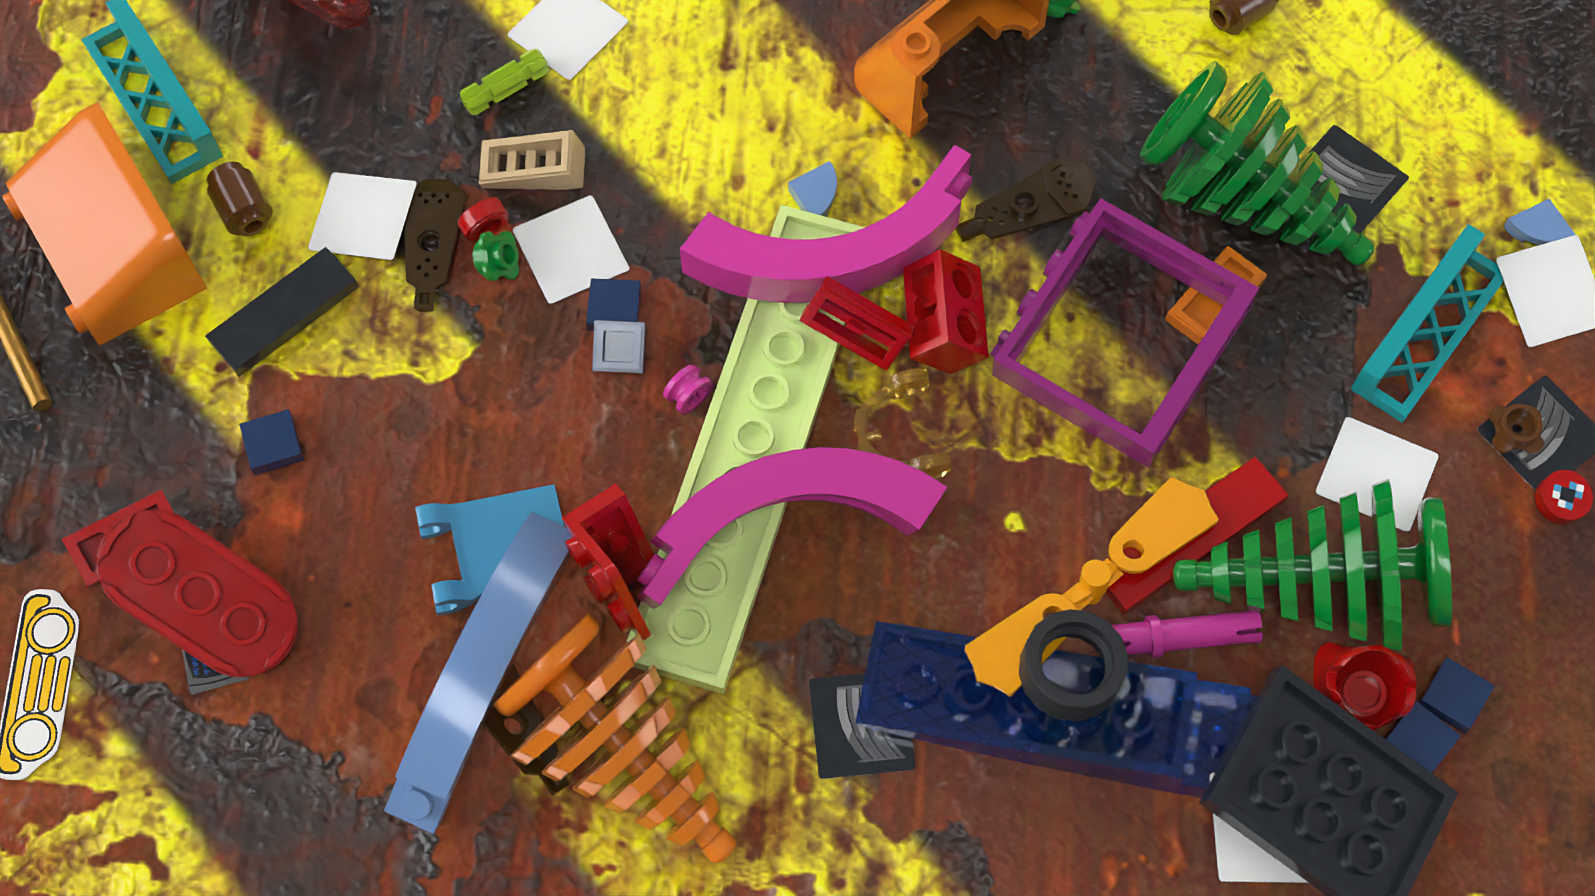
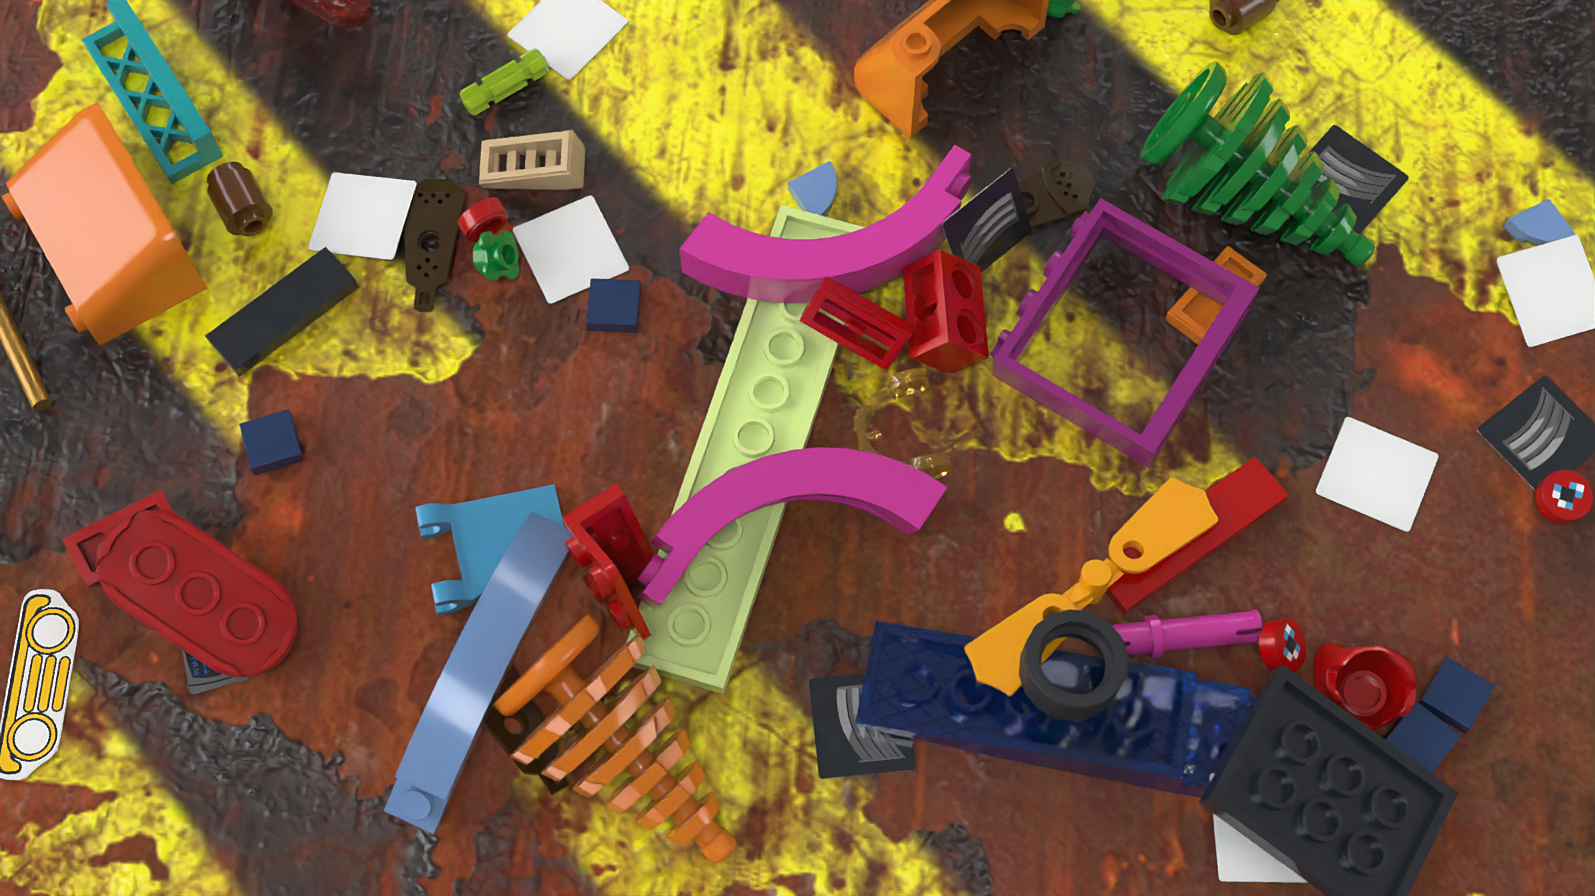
tile [592,320,646,373] -> none
dark pink bush [663,364,714,415] -> none
green plant [1173,479,1452,651] -> none
teal fence [1350,224,1504,423] -> none
reddish brown plate [1489,404,1544,454] -> none
none -> black sticker [942,168,1032,273]
none -> red tile [1259,618,1306,672]

